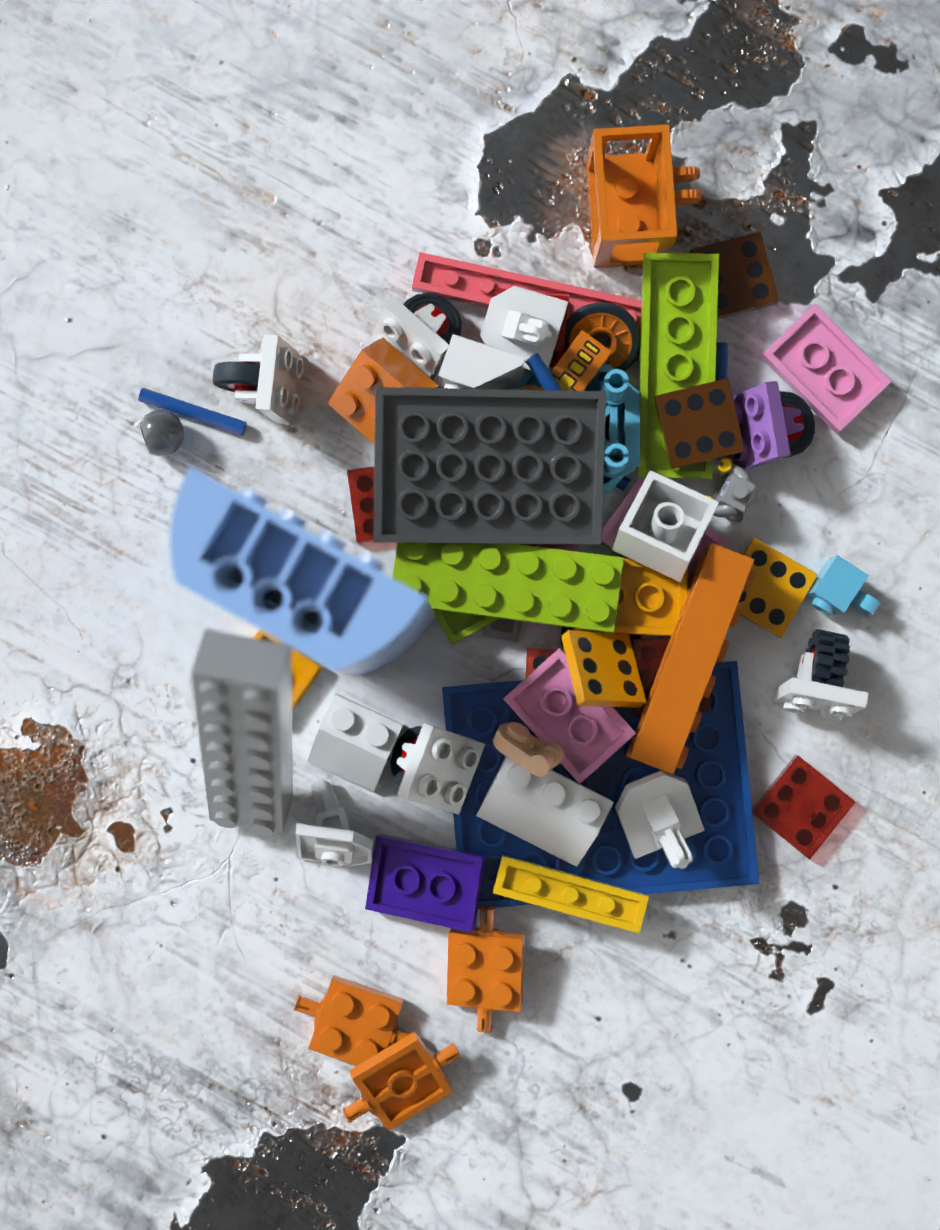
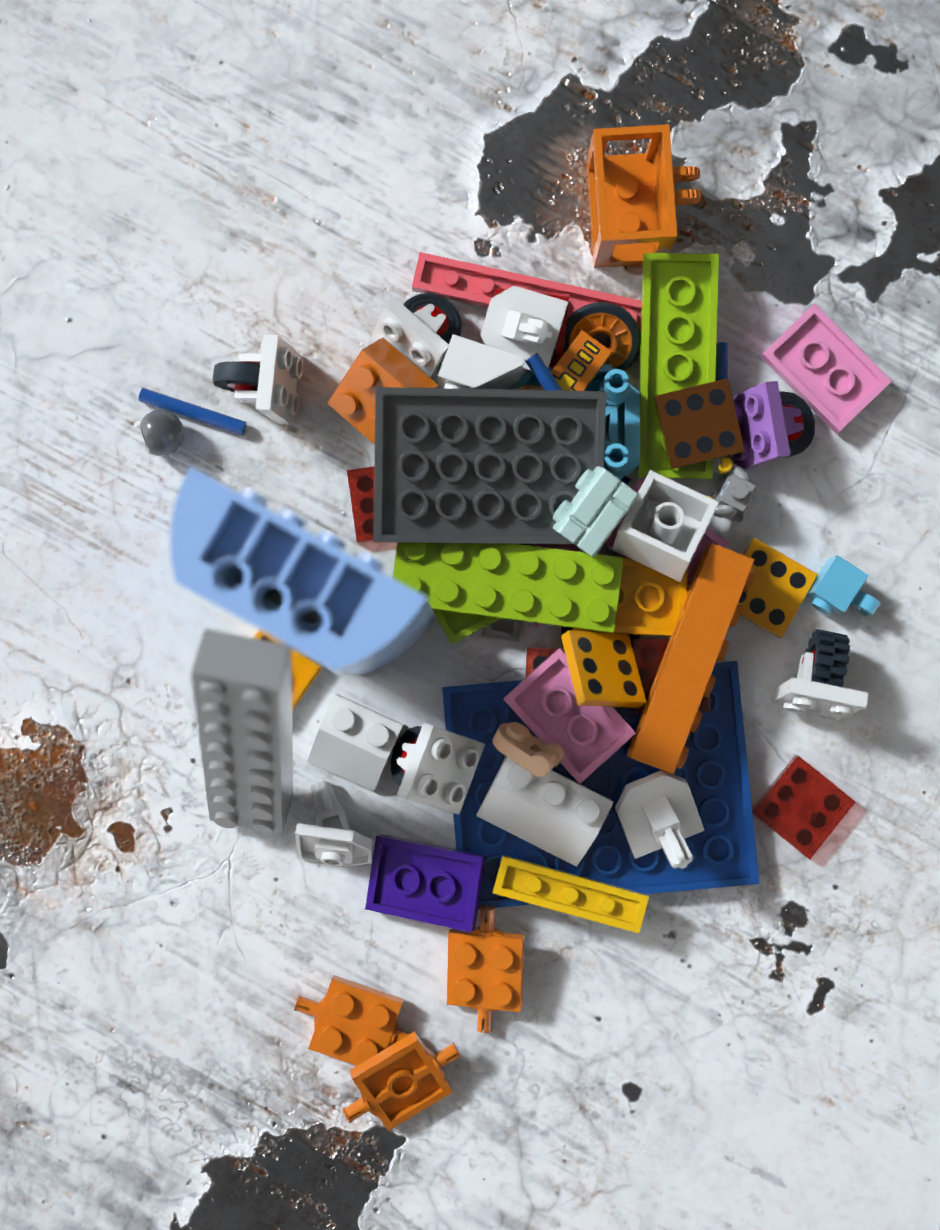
reddish brown tile [689,232,779,319] -> none
none -> light aqua brick [552,466,639,558]

